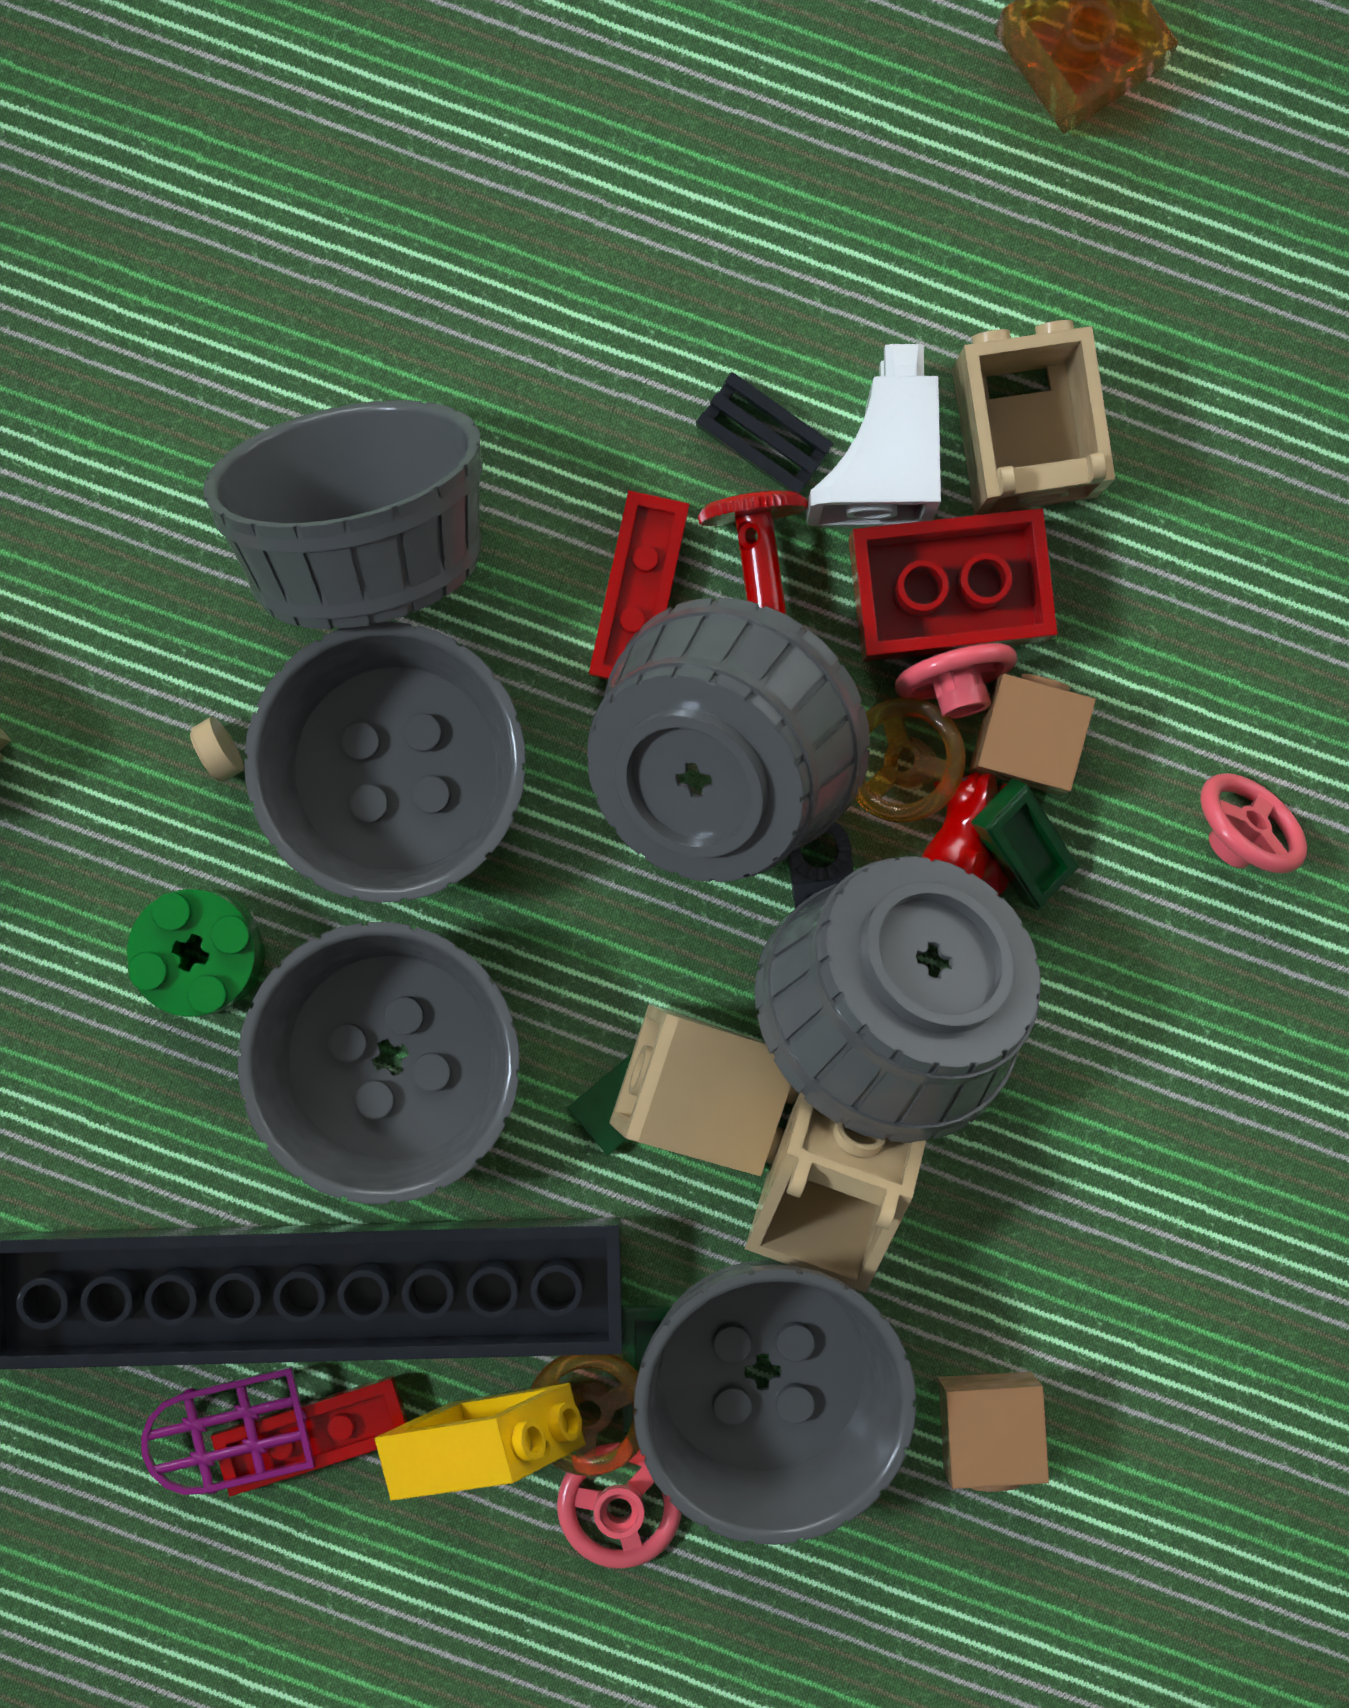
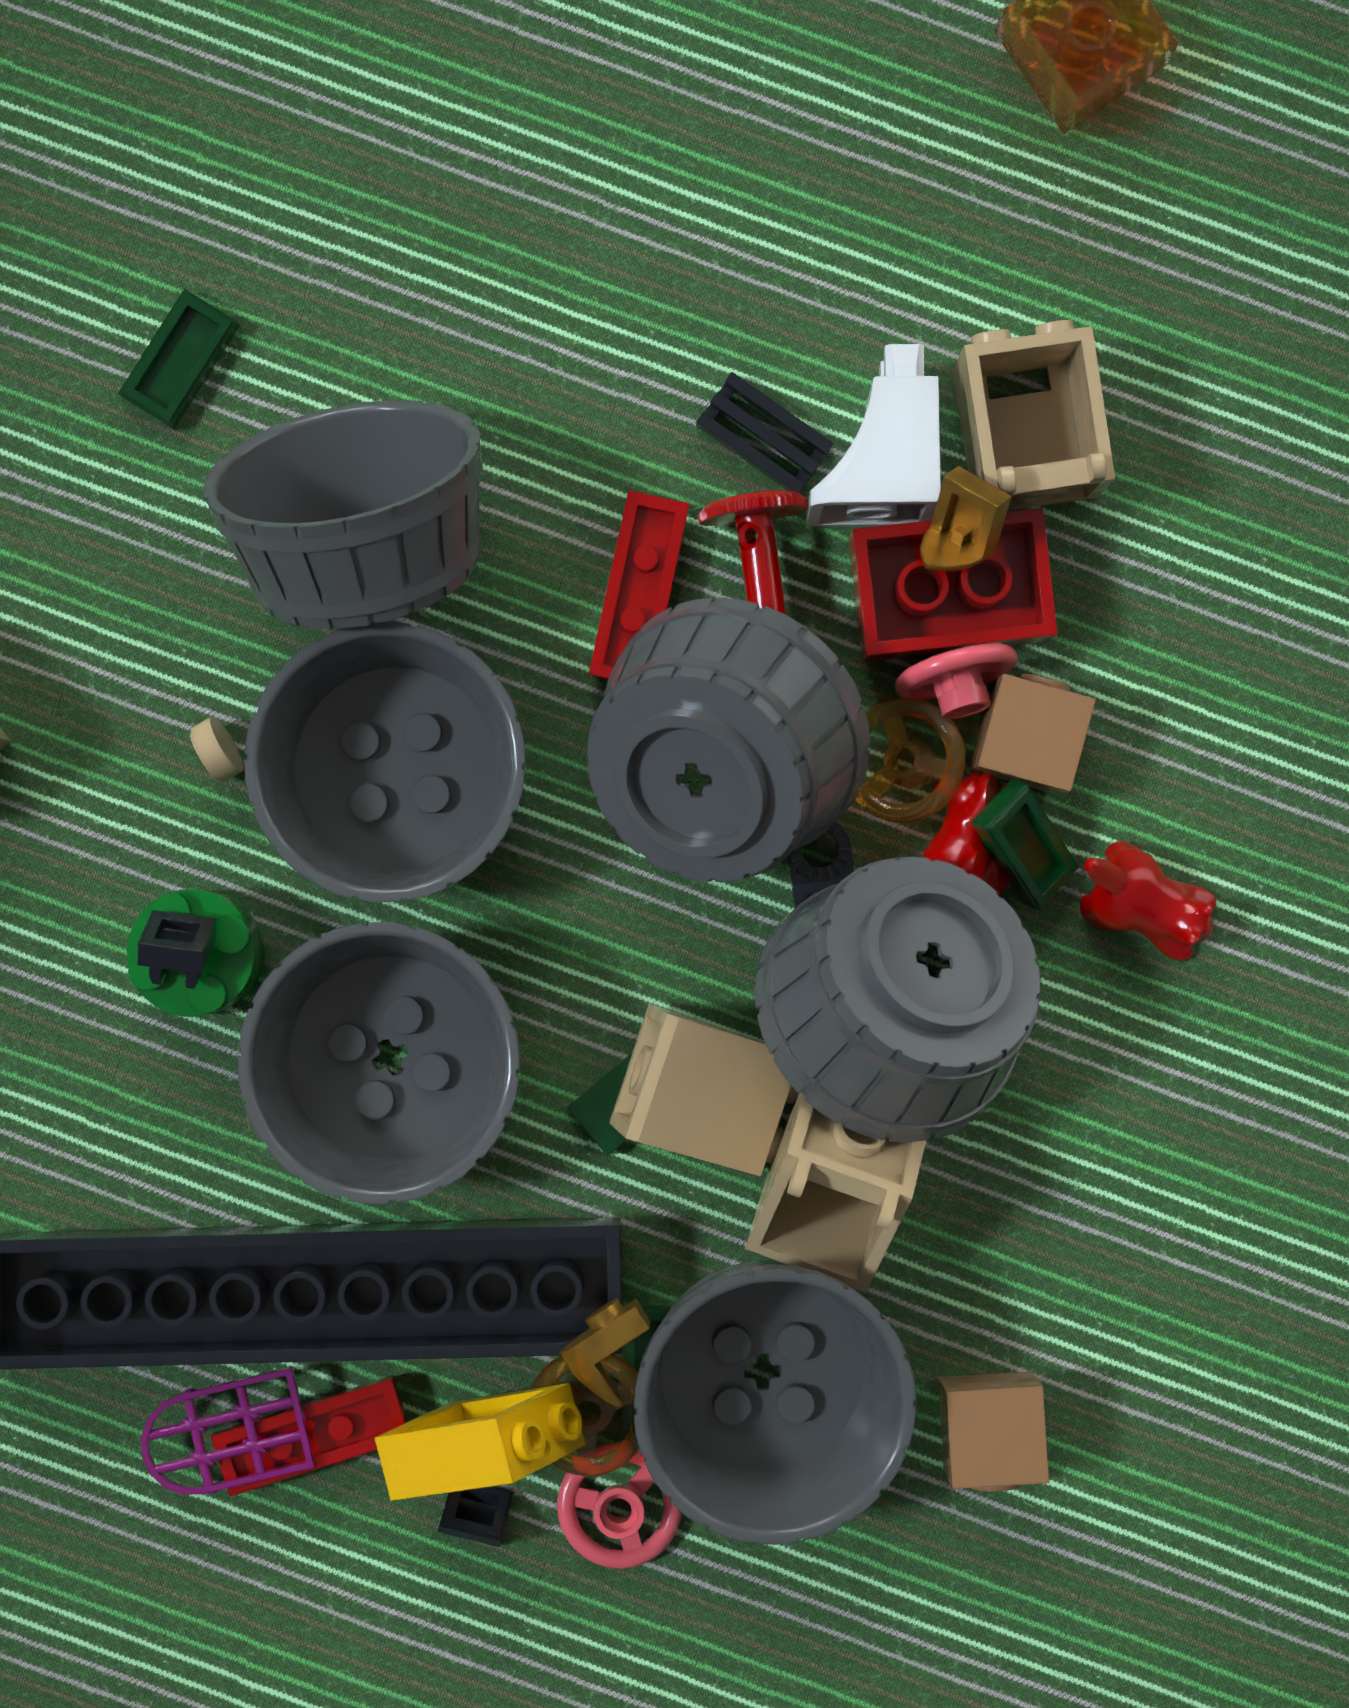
coral piece [1200,773,1307,874] -> none
none -> dark green tile [118,289,240,430]
none -> black tile [137,910,216,989]
none -> black slope [438,1487,513,1547]
none -> pearl gold plate [559,1298,650,1407]
none -> pearl gold plate [920,466,1012,571]
none -> red animal [1080,841,1216,962]

